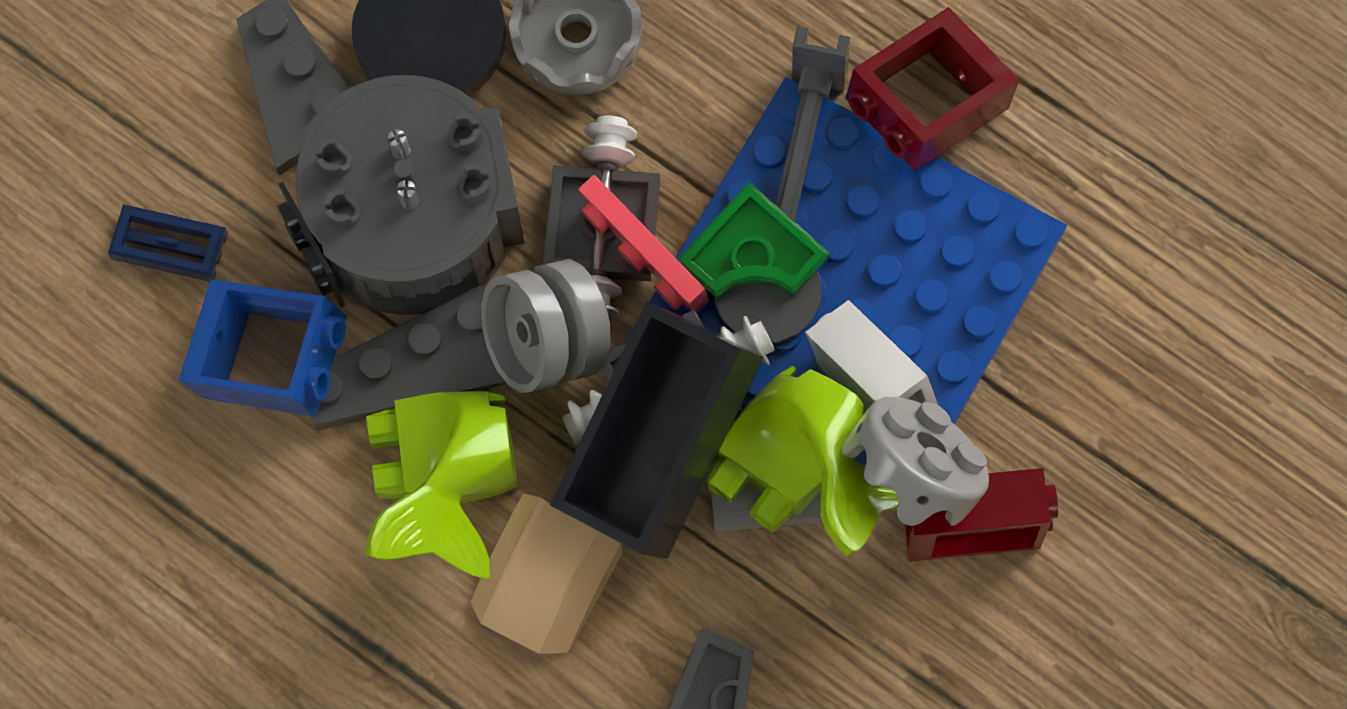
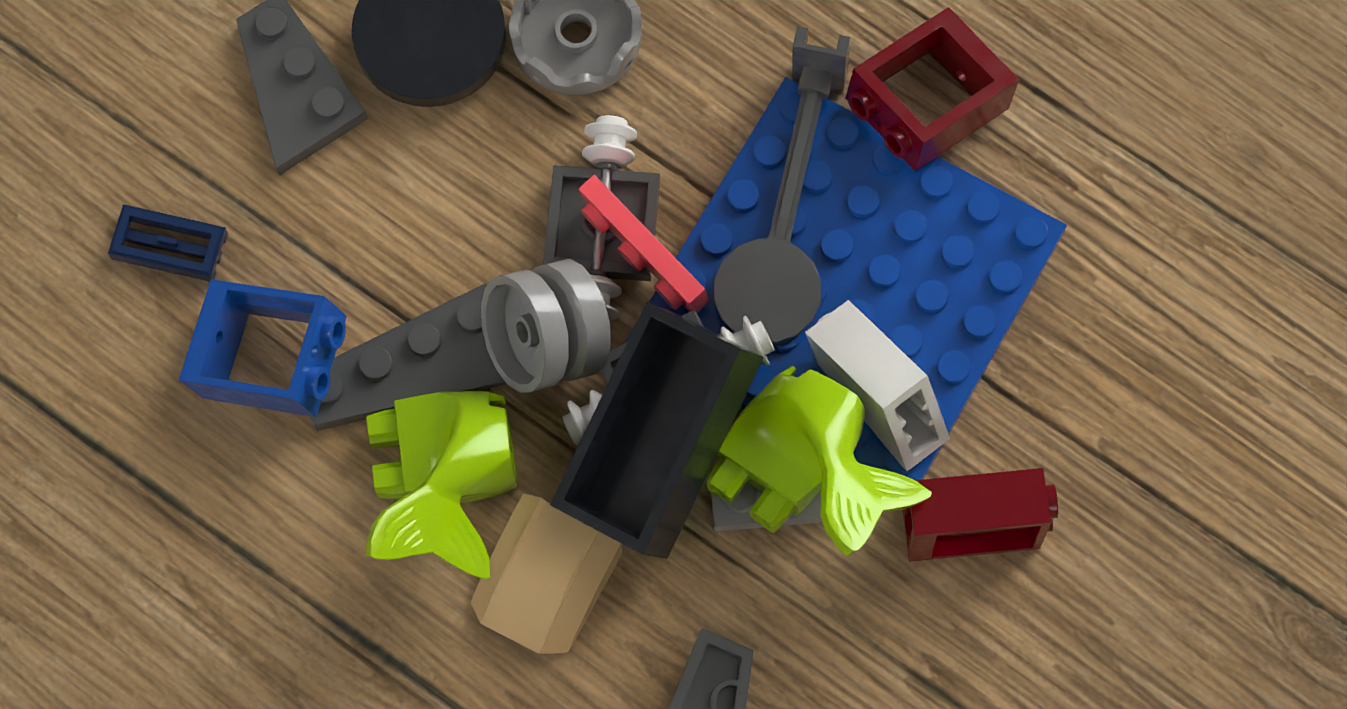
dark grey piece [277,75,525,315] -> none
green tile [677,182,830,301] -> none
light grey plate [841,397,989,526] -> none

